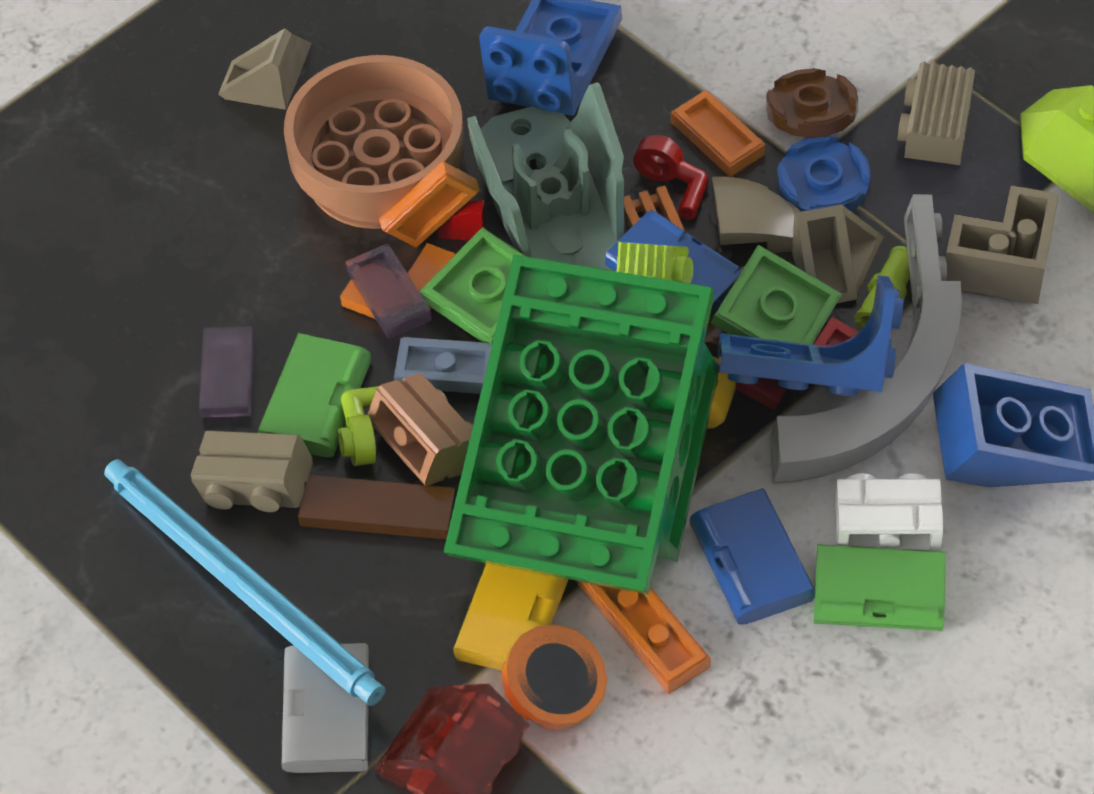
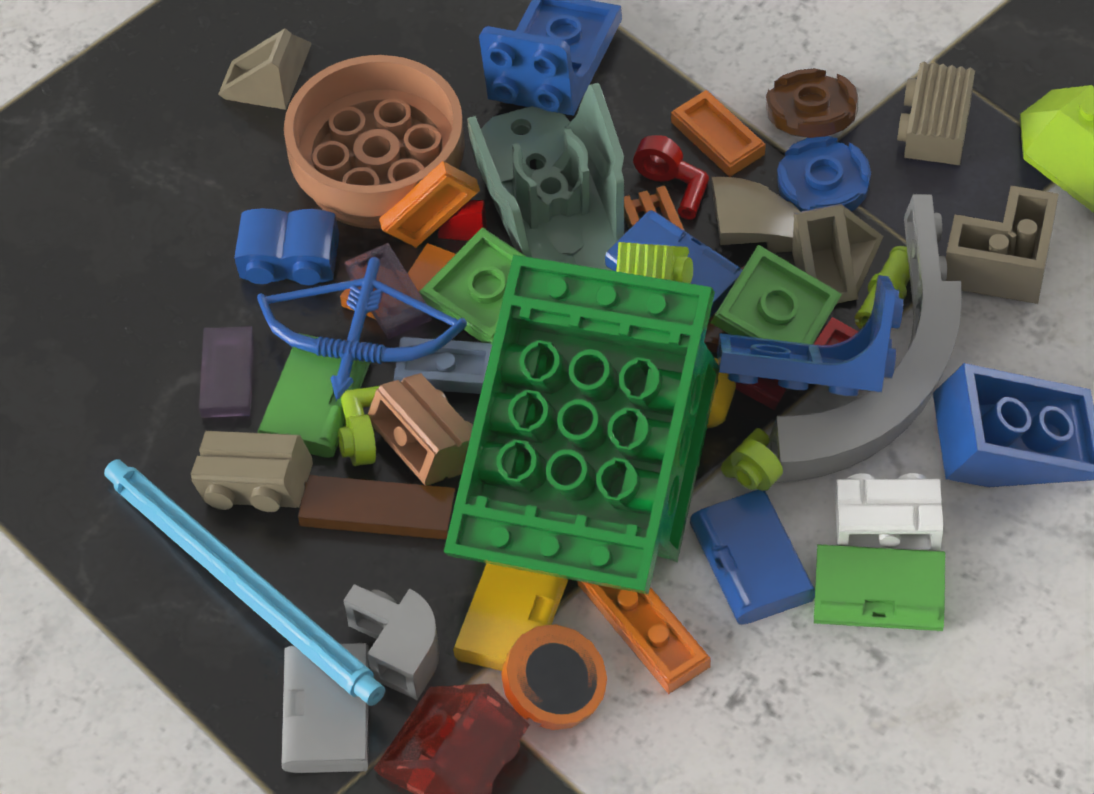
none -> blue brick [234,208,340,285]
none -> blue piece [257,257,467,401]
none -> light grey brick [344,584,440,700]
none -> lime plate [721,428,783,491]

